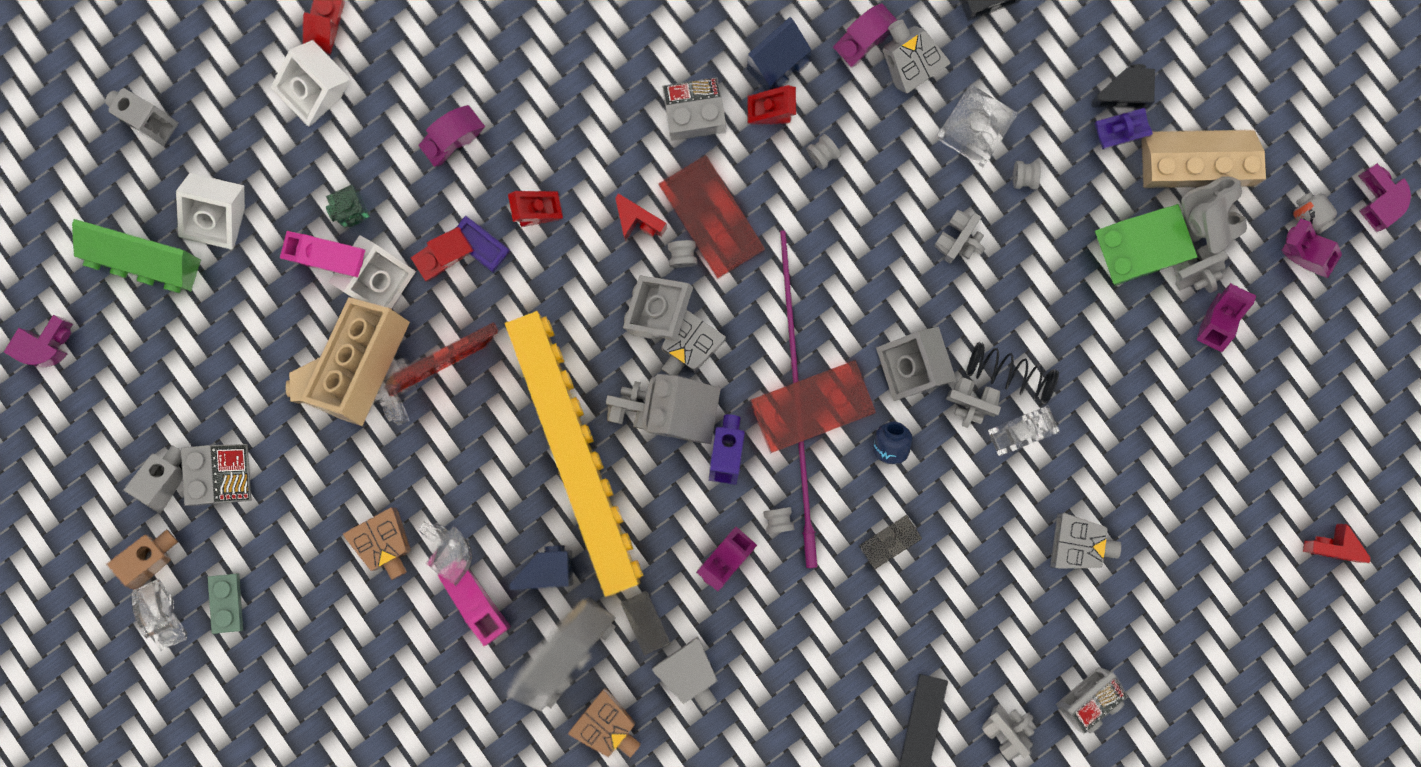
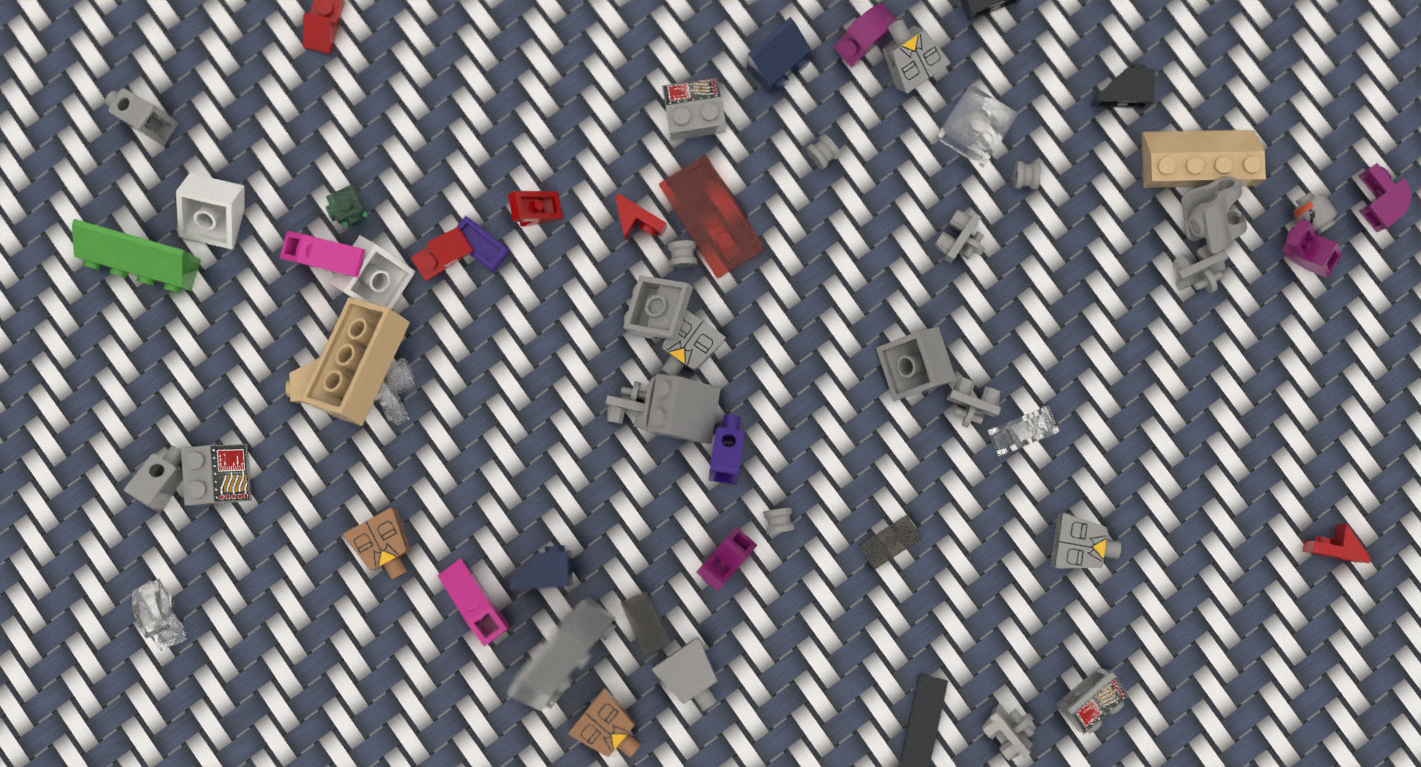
magenta brick [4,315,73,367] -> none
medium nougat torso [106,530,178,591] -> none
sand green plate [208,573,243,634] -> none
white slope [271,40,351,127] -> none
clear red tile [384,322,499,396] -> none
magenta brick [418,105,485,167] -> none
clear brick [418,521,472,586] -> none
yellow brick [505,311,644,597] -> none
red slope [747,85,796,124] -> none
clear red tile [750,360,876,454] -> none
magenta piece [780,230,818,568] -> none
dark blue head [873,421,912,464] -> none
black piece [966,341,1059,404] -> none
dark purple hips [1094,108,1153,150] -> none
bright green slope [1095,204,1198,286] -> none
magenta brick [1197,283,1256,352] -> none

